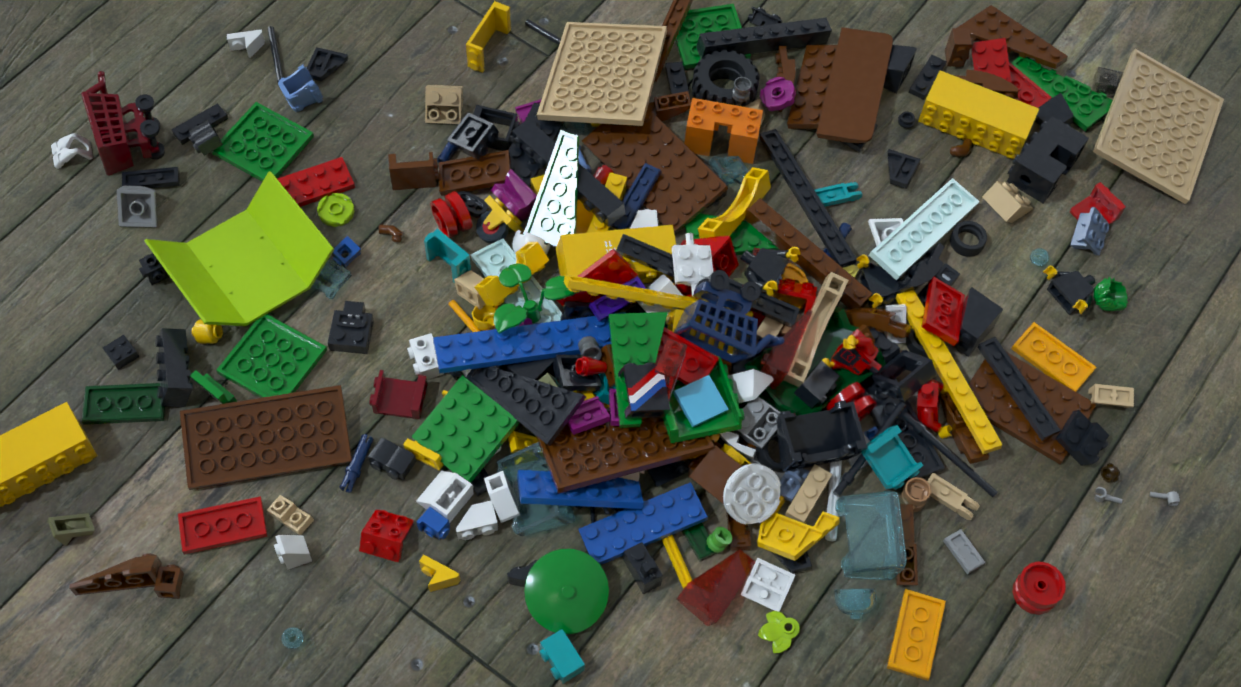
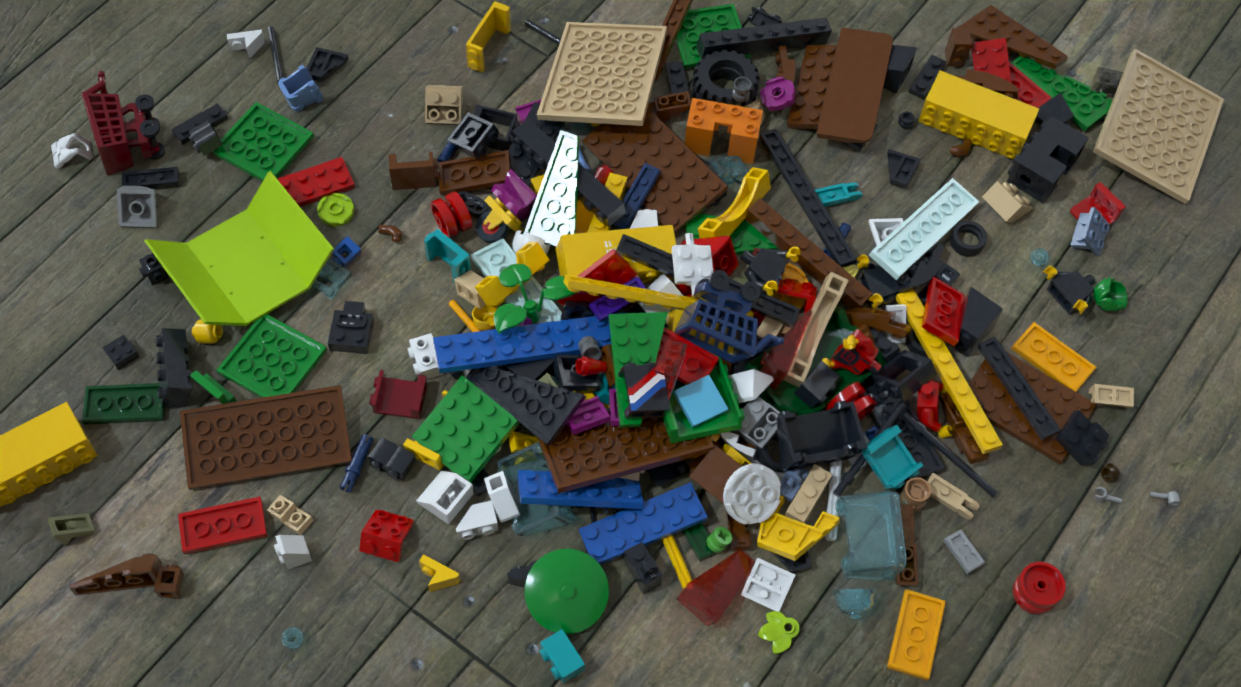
blue brick [417,507,450,540] -> none

